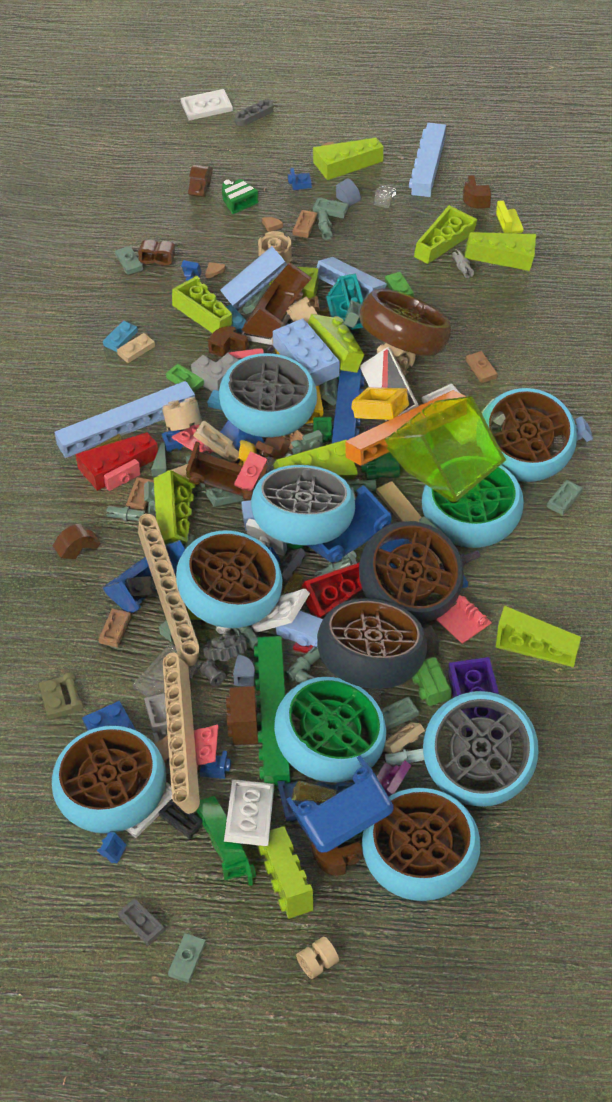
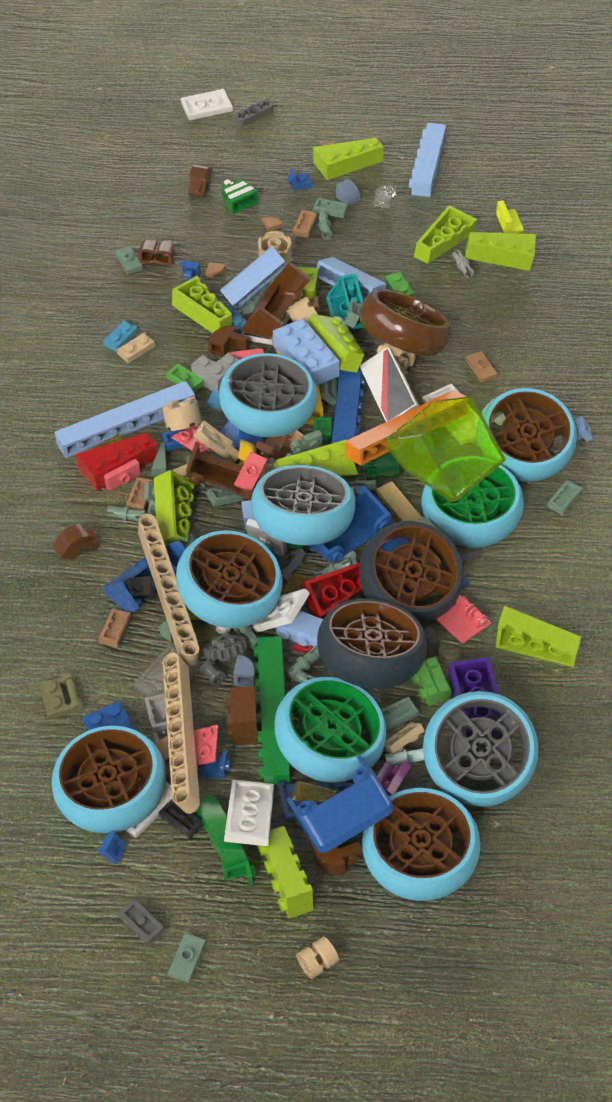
yellow window [352,387,409,420] -> none
reddish brown brick [463,175,491,209] -> none

